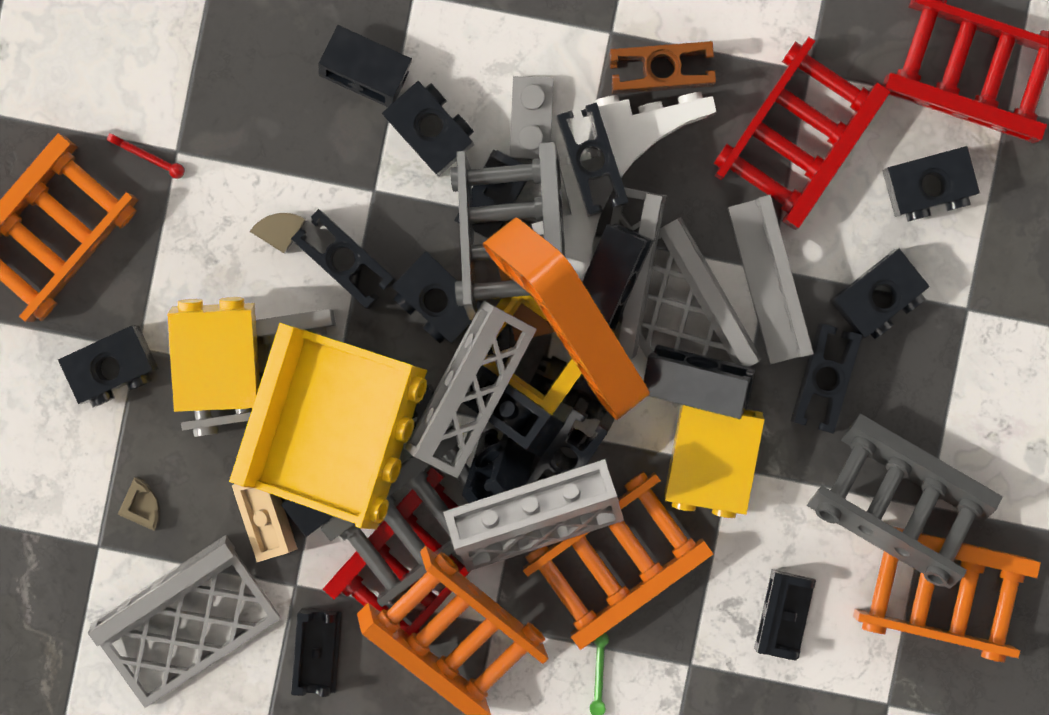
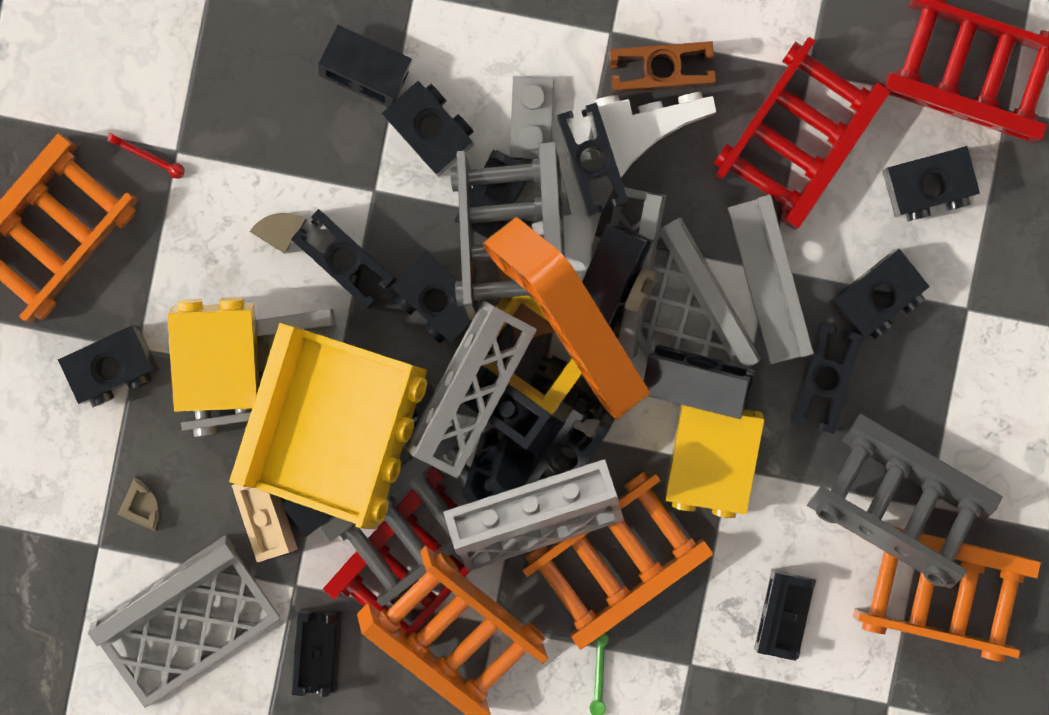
none -> dark tan tile [624,267,658,313]

